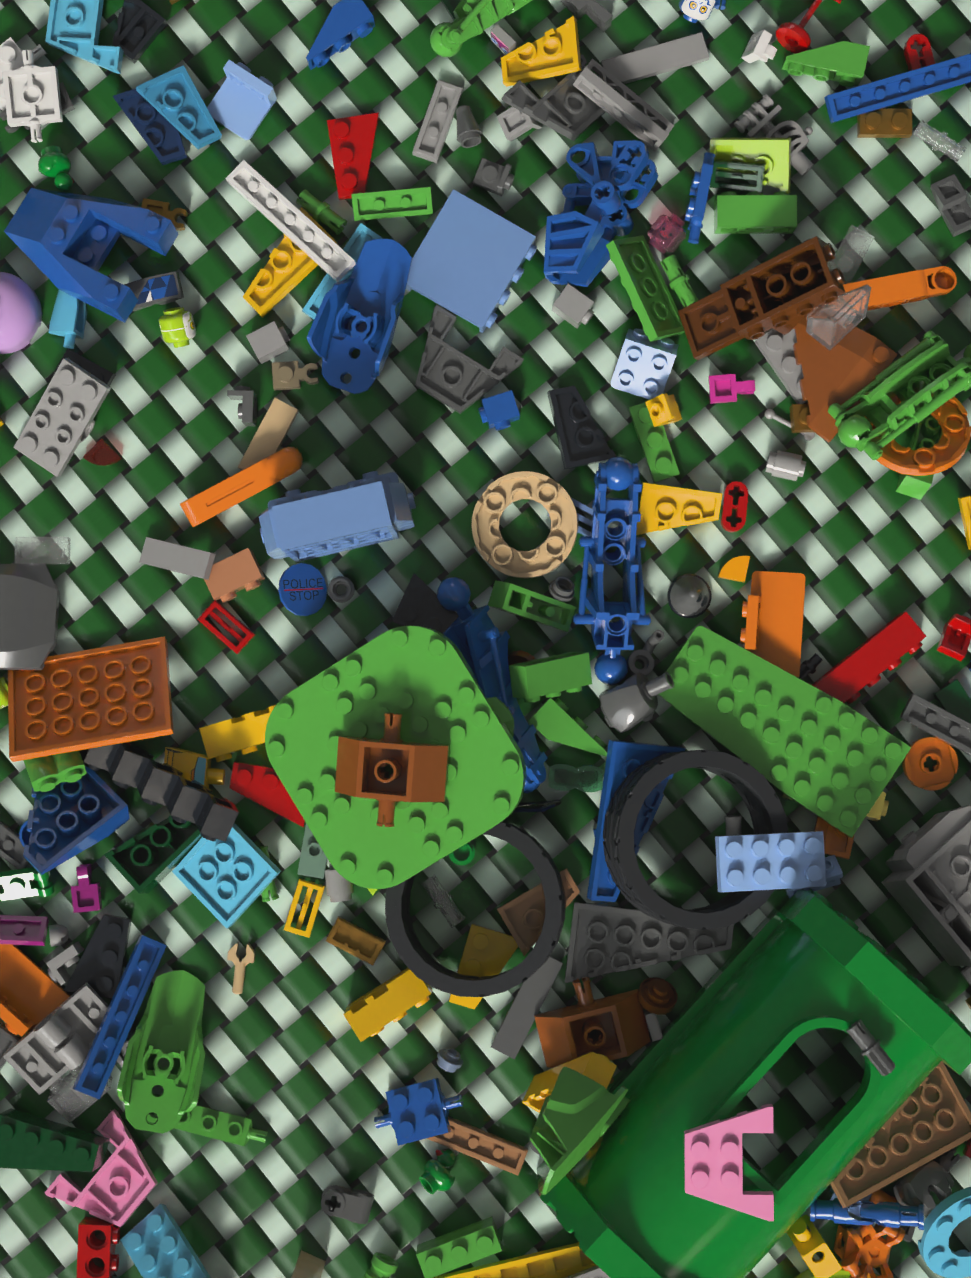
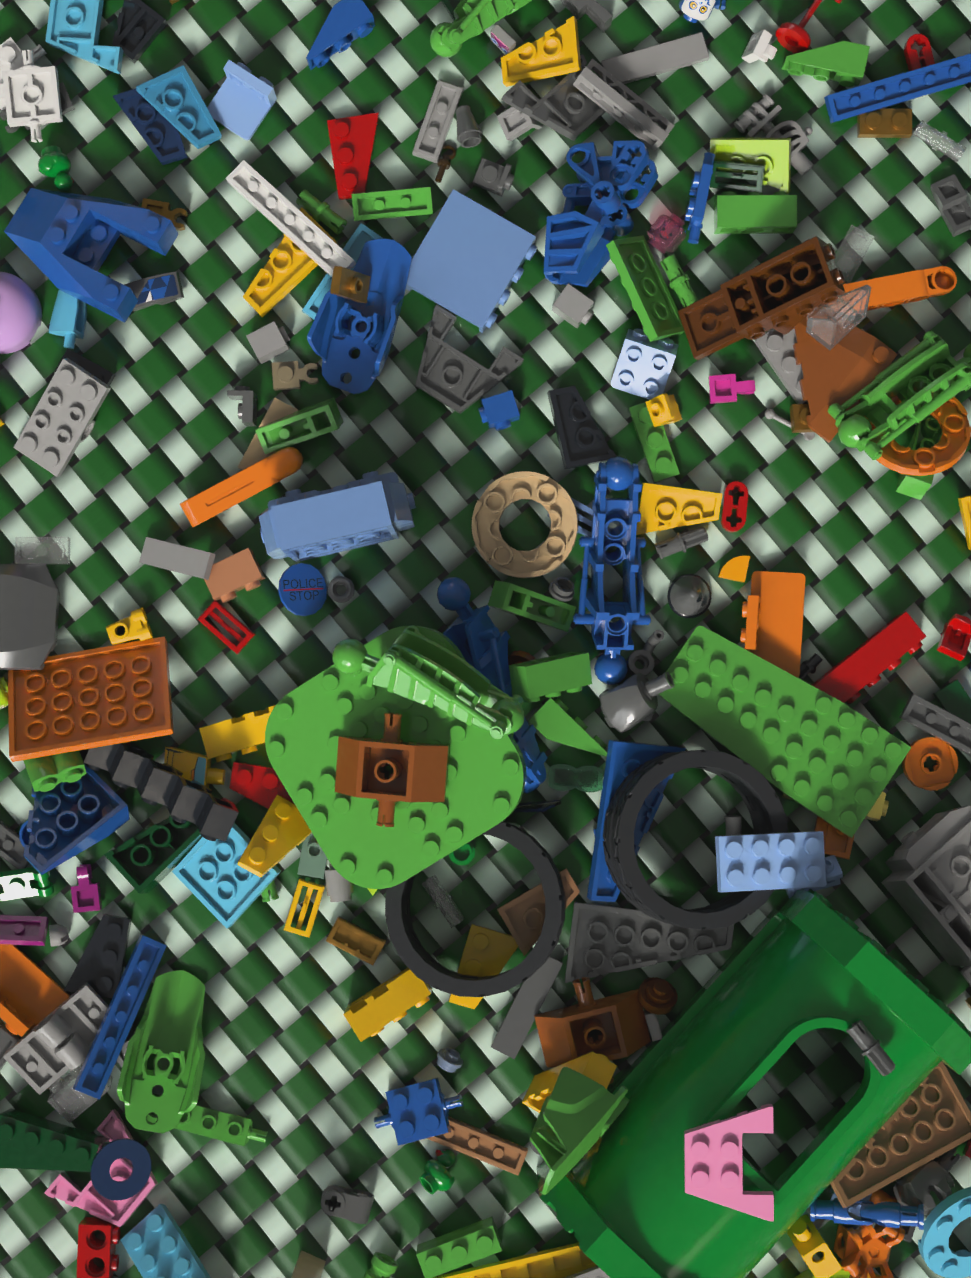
light grey bracket [46,941,84,985] -> none
clear red tile [83,438,122,466] -> none
lime head [159,307,196,348] -> none
tan bar [227,942,256,994] -> none
black wing [392,573,459,634] -> none
light grey brick [765,450,806,481] -> none
none -> dark blue gear [90,1138,151,1201]
none -> yellow plate [106,607,153,645]
none -> yellow wing [237,795,312,877]
none -> bright green slope [255,398,343,454]
none -> pearl gold plate [330,266,370,303]
none -> bright green piece [332,625,524,739]
none -> dark brown hand [435,145,456,183]
none -> dark grey axle [655,526,708,559]

